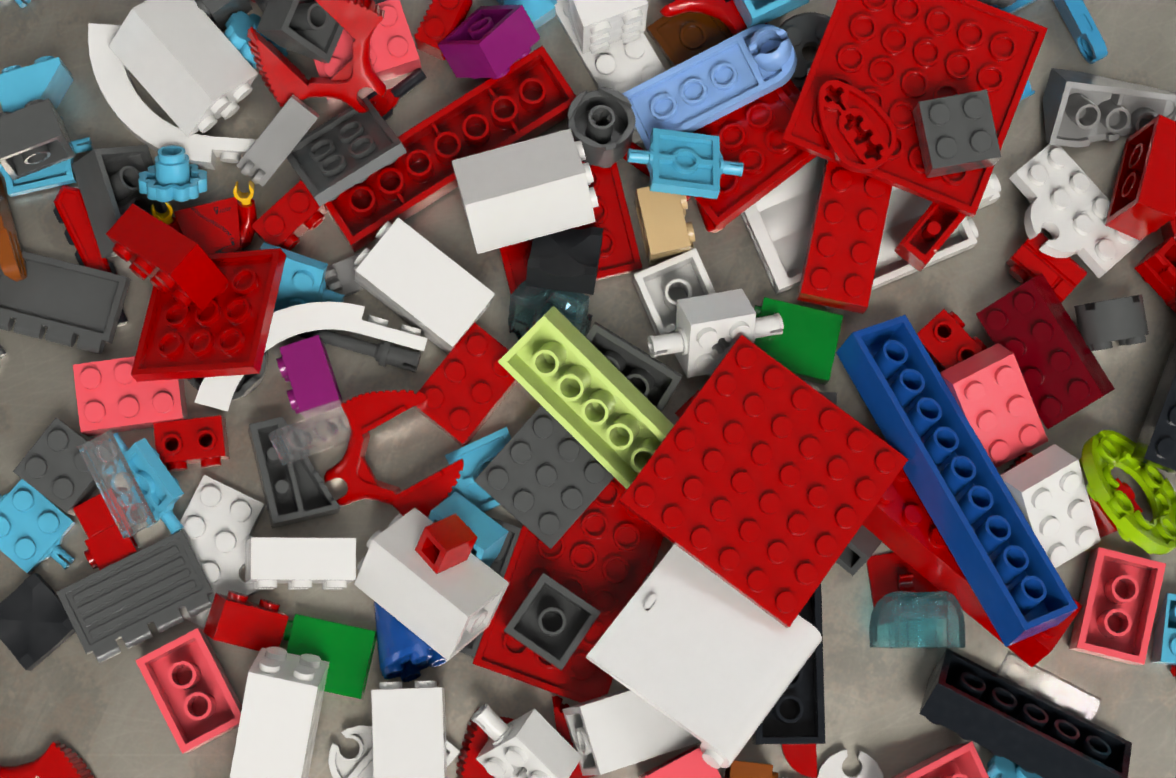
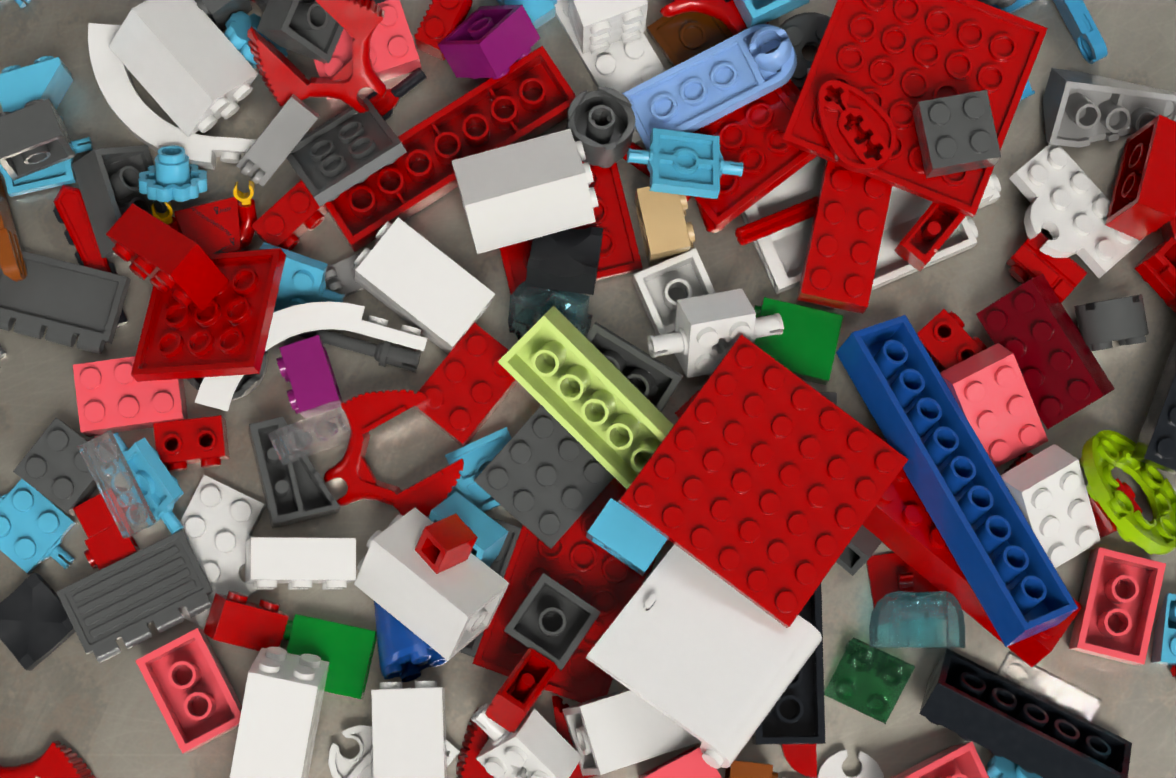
none -> red brick [485,648,558,733]
none -> medium azure brick [586,497,668,576]
none -> red axle [735,196,818,245]
none -> clear green hinge [824,637,915,724]

